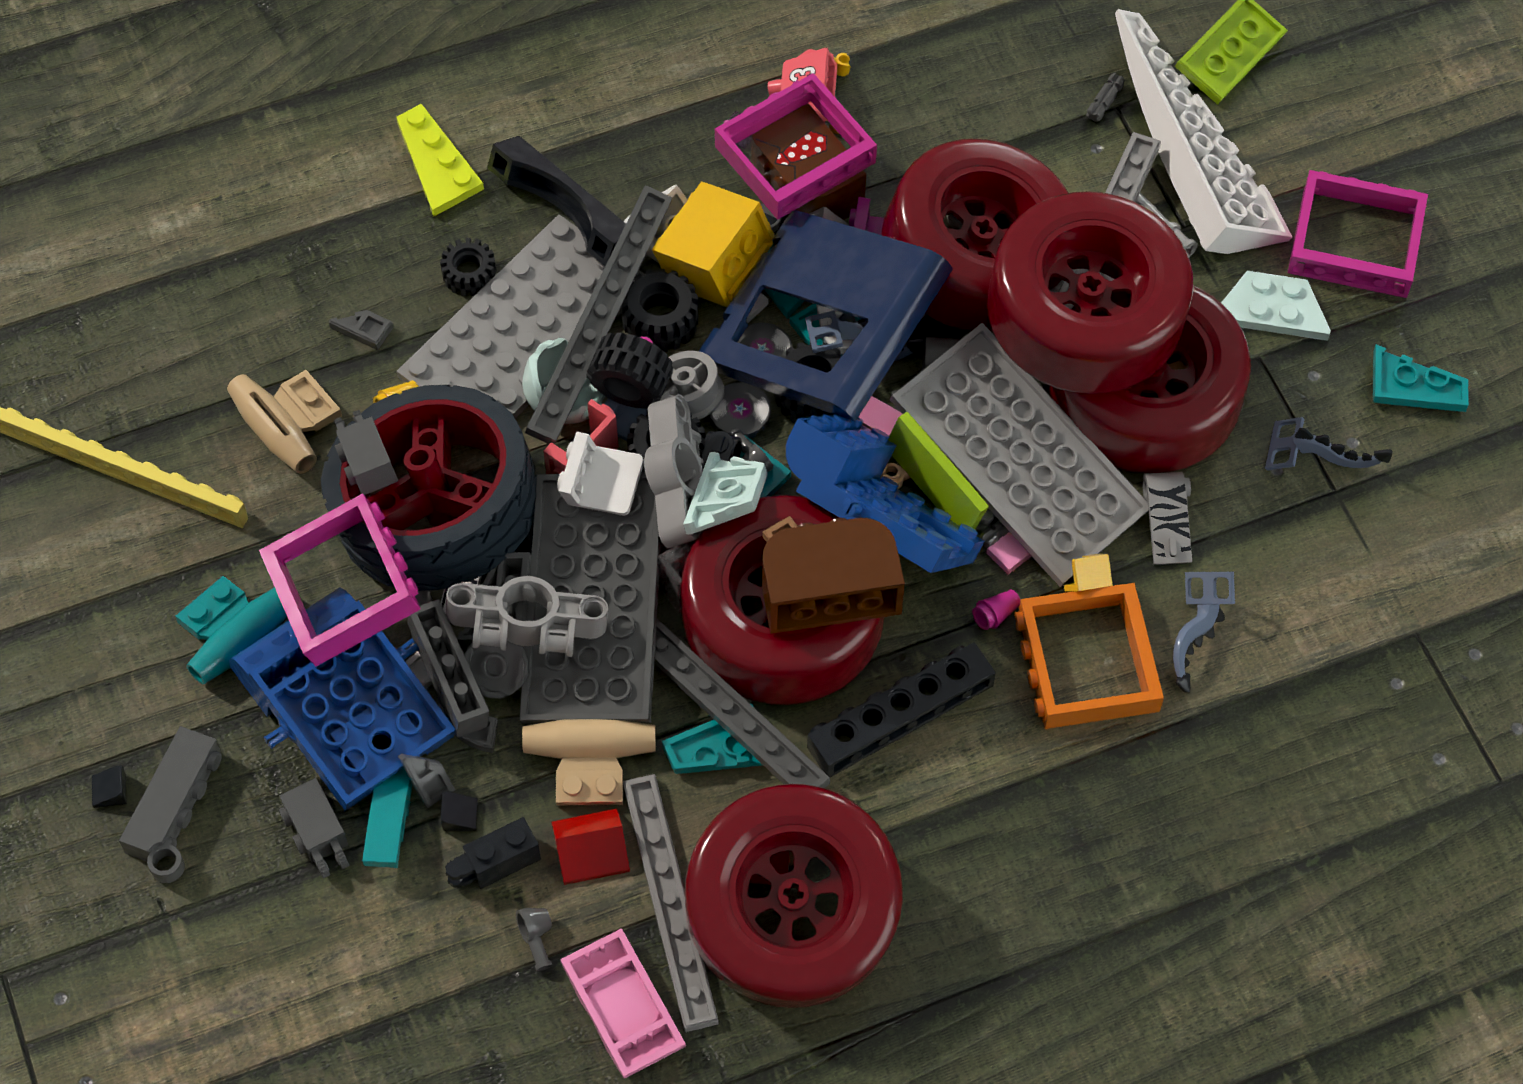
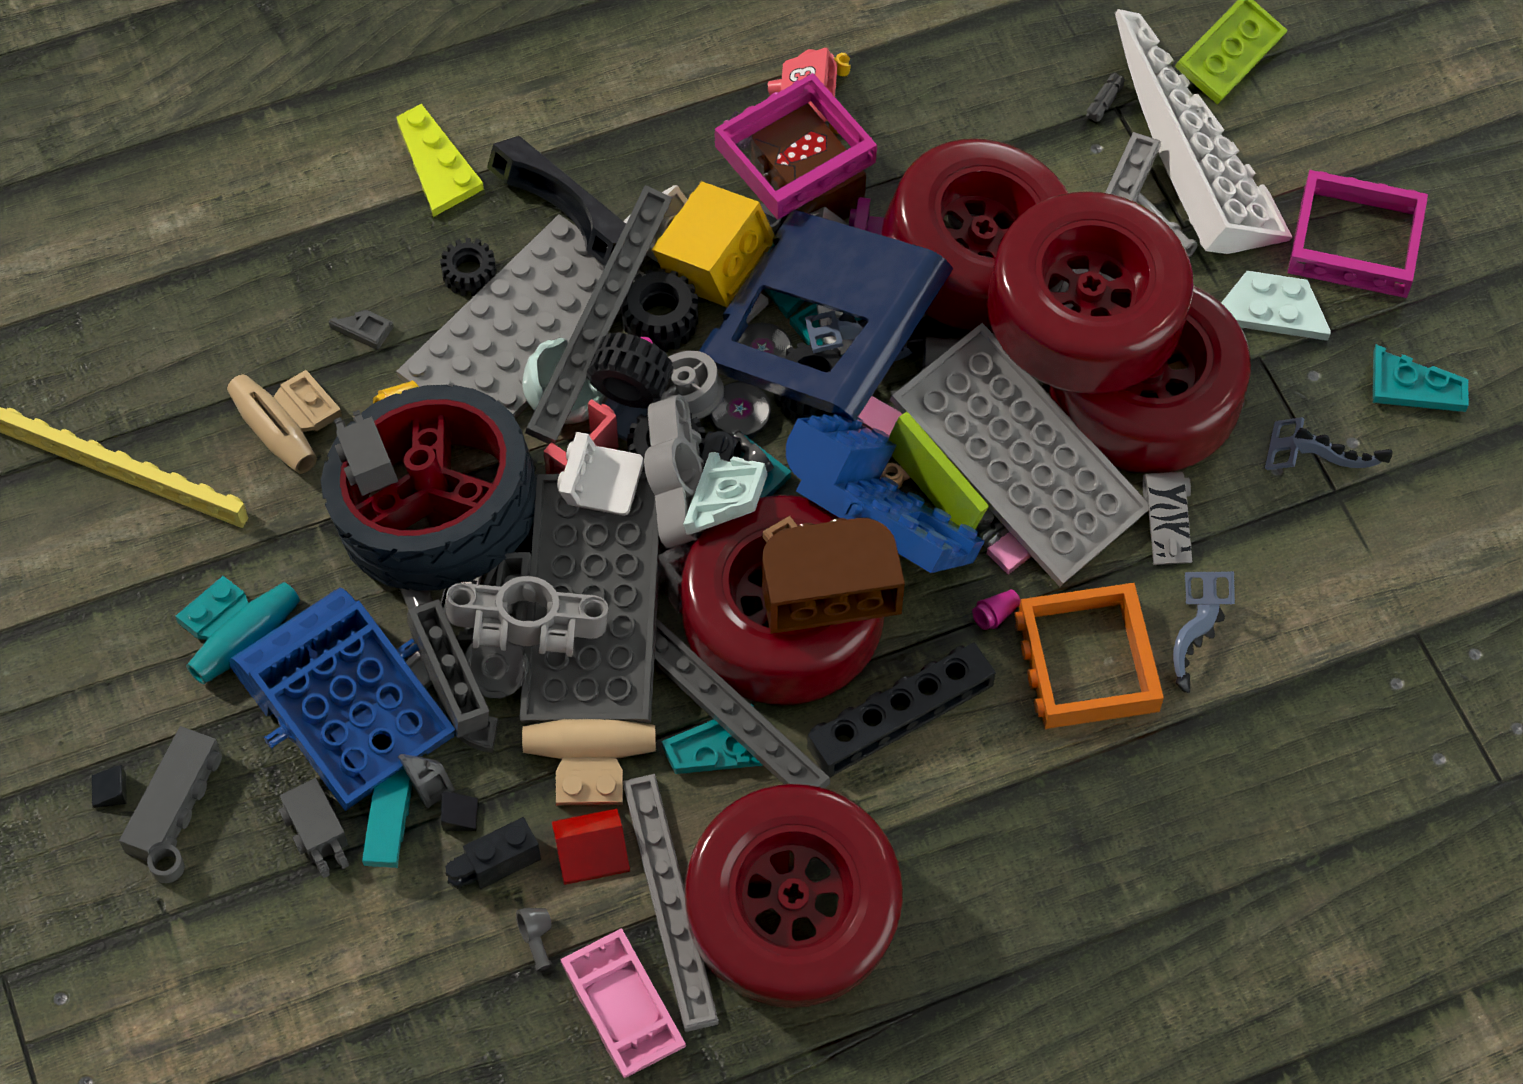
dark pink window [259,494,421,667] -> none
yellow panel [1064,554,1113,591] -> none

